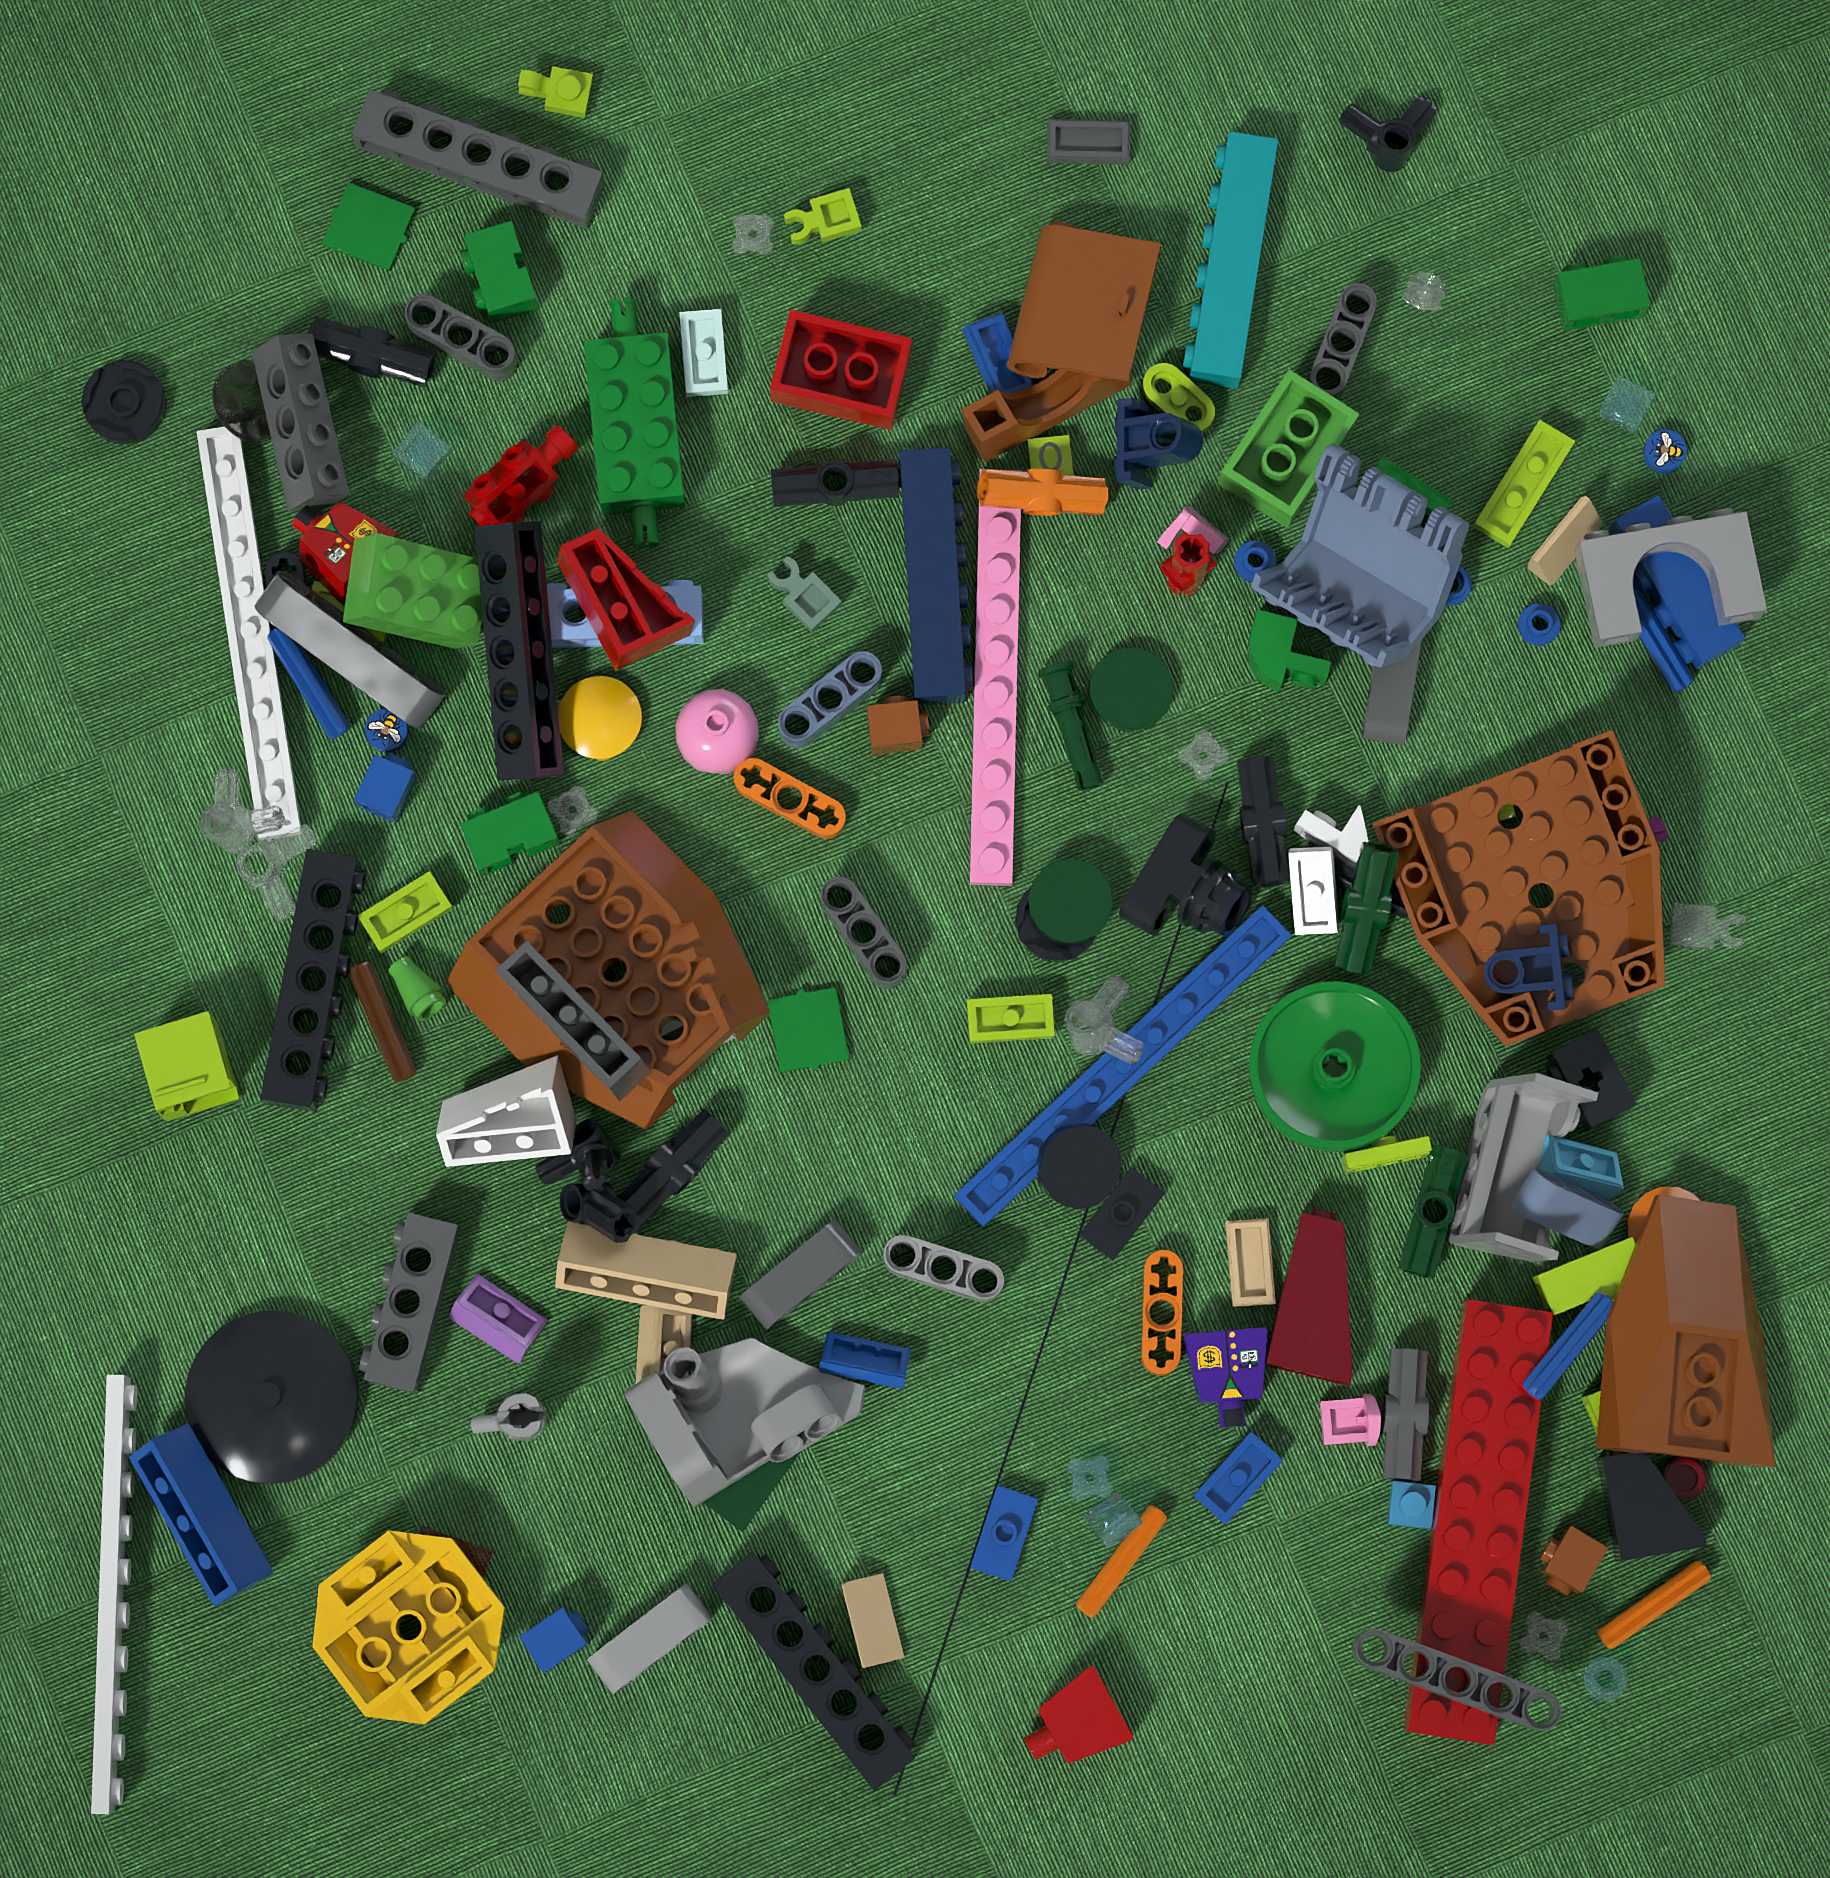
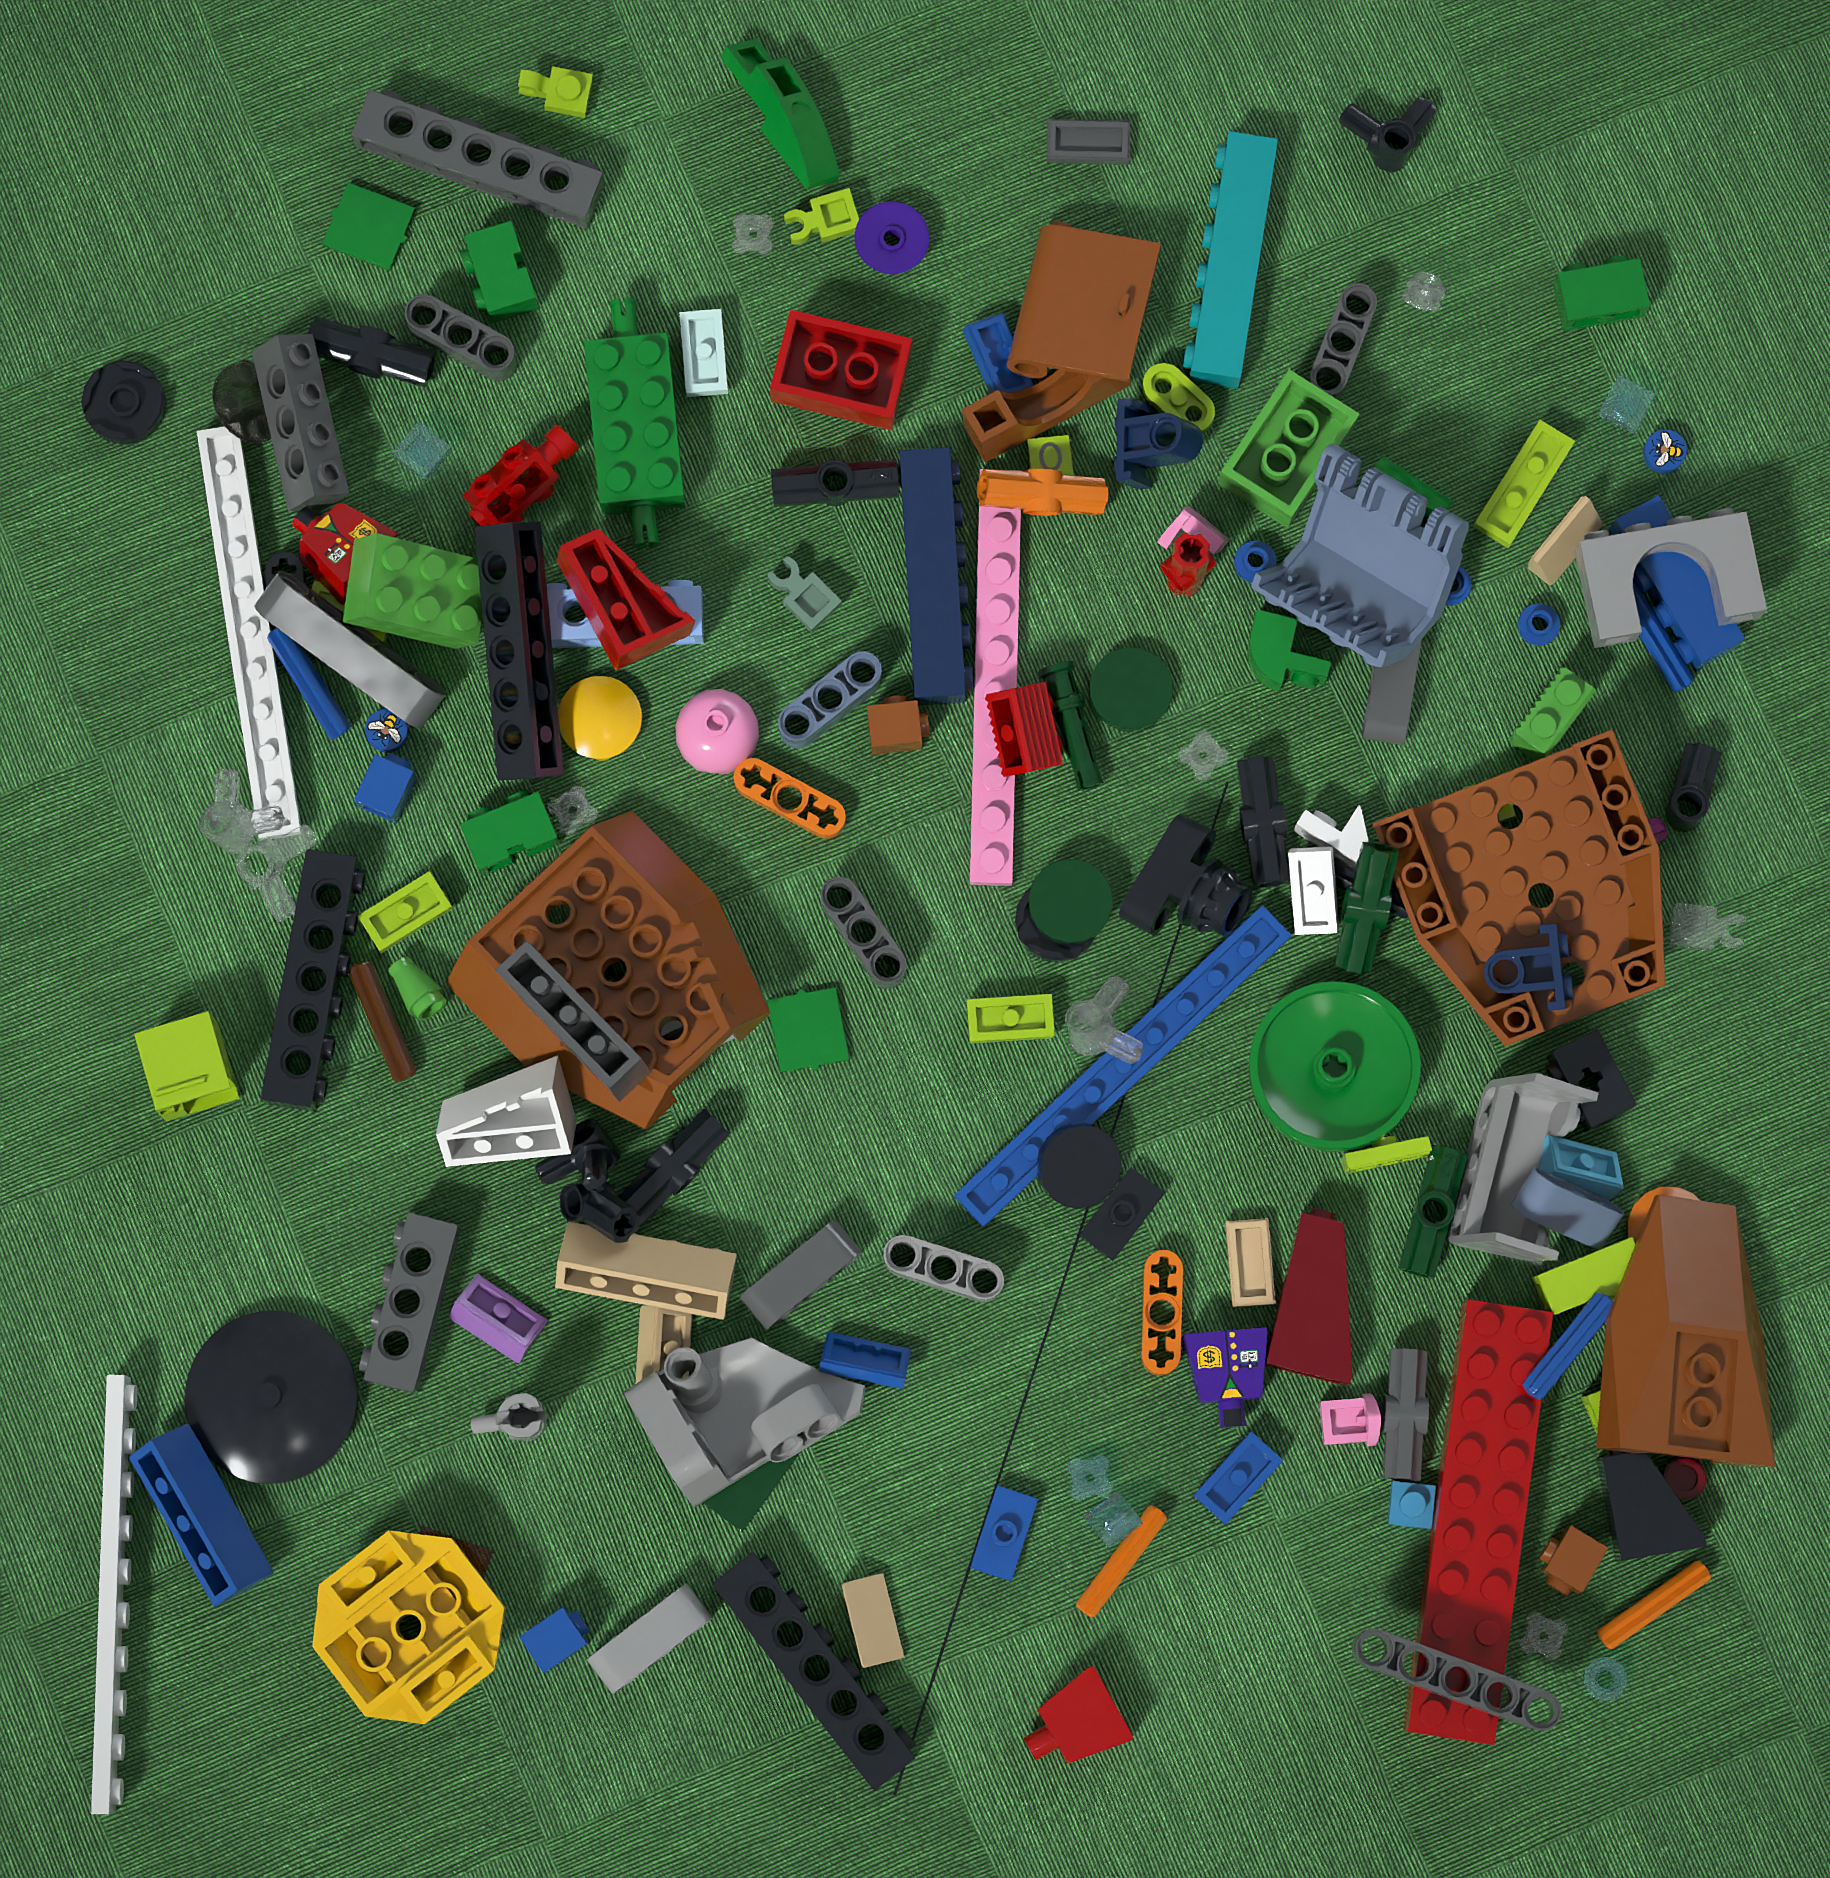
none -> green slope [720,38,840,190]
none -> dark purple piece [855,201,929,274]
none -> red brick [985,682,1063,777]
none -> bright green brick [1510,667,1596,761]
none -> black piece [1665,743,1721,832]

